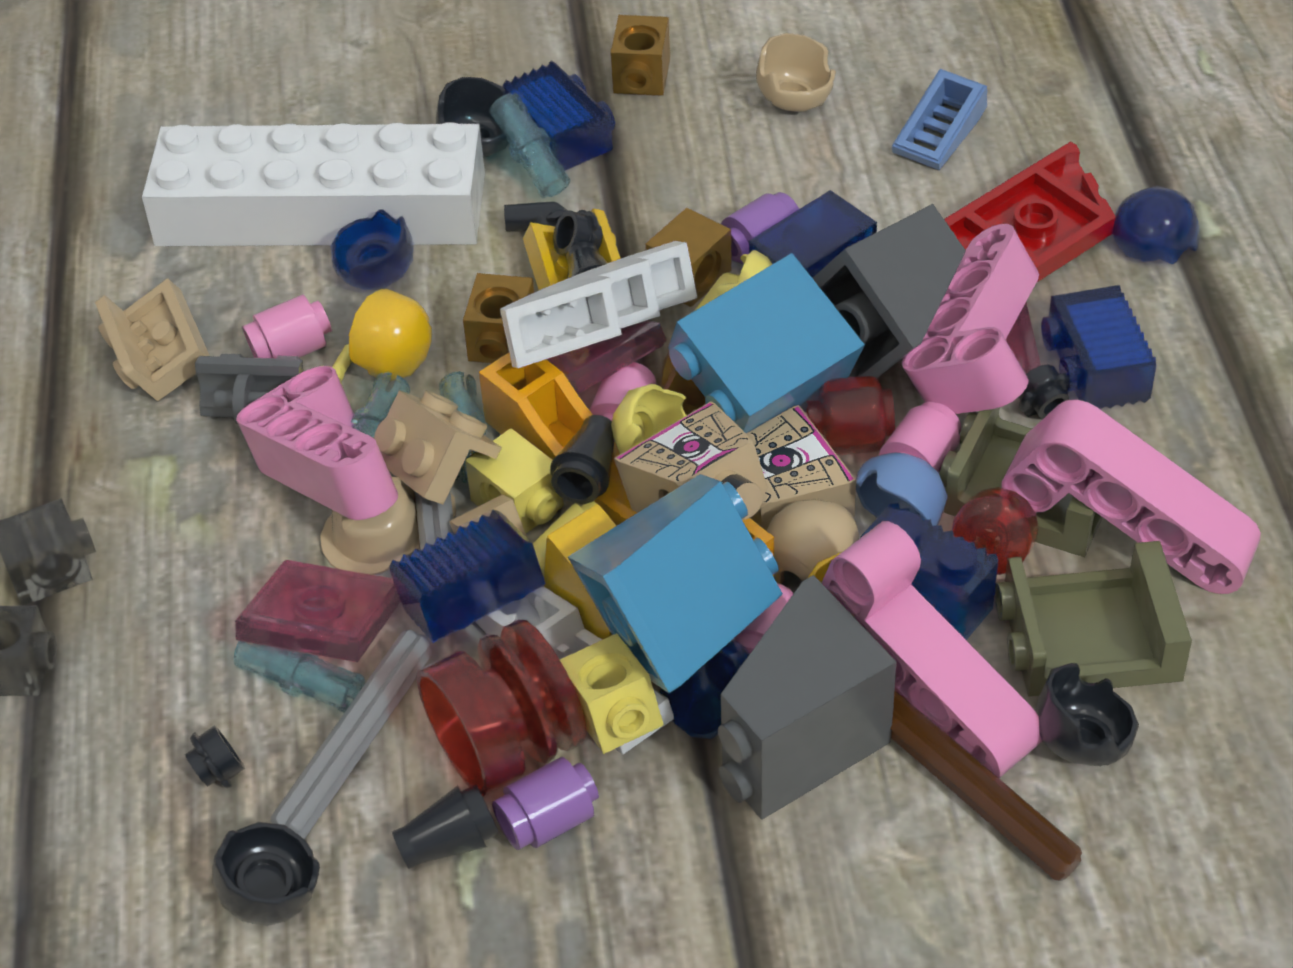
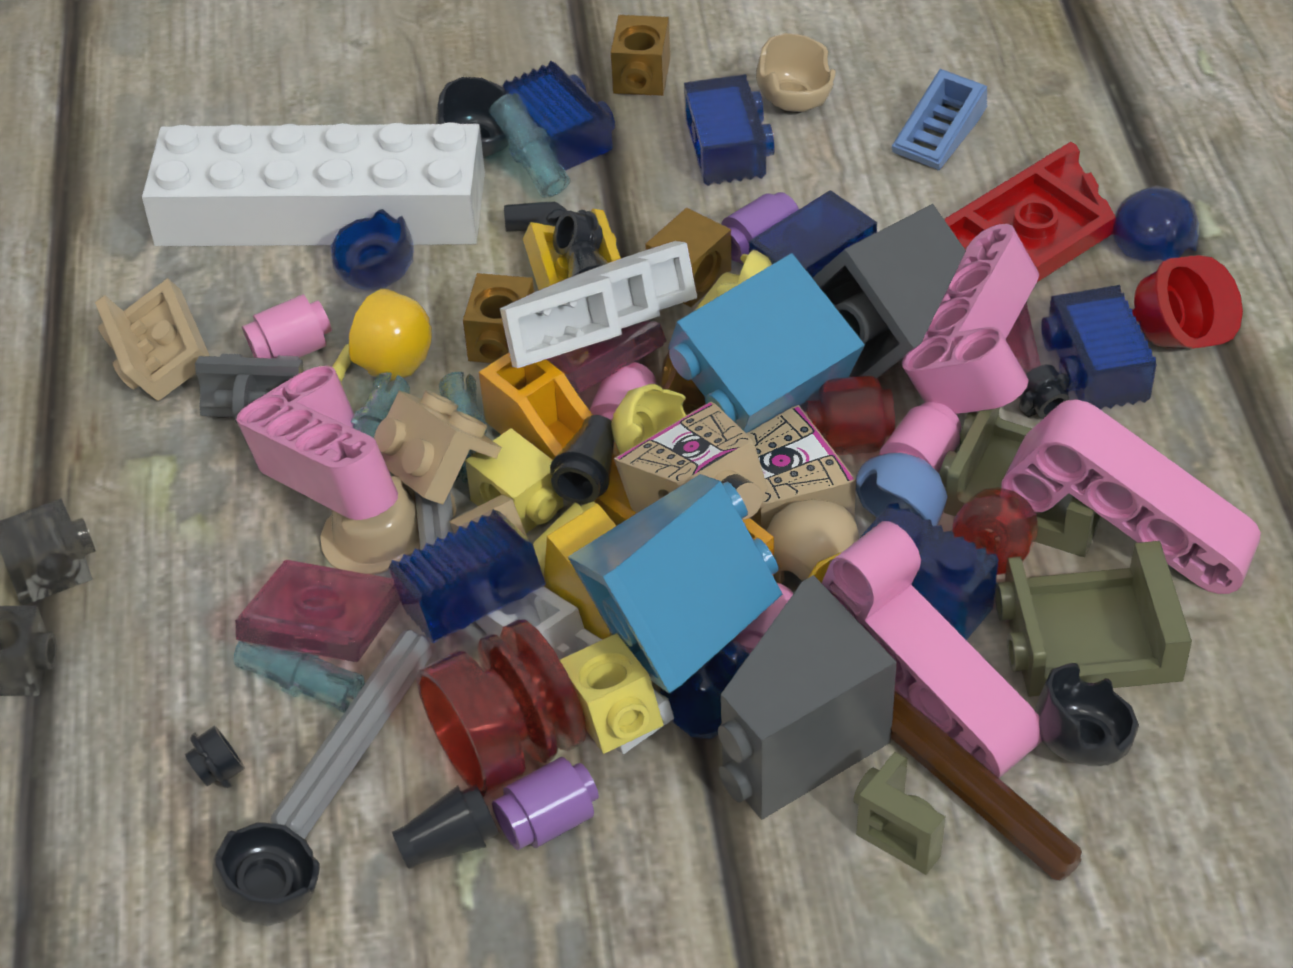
none -> clear blue brick [684,74,775,186]
none -> olive bracket [853,751,946,875]
none -> red piece [1124,255,1243,349]

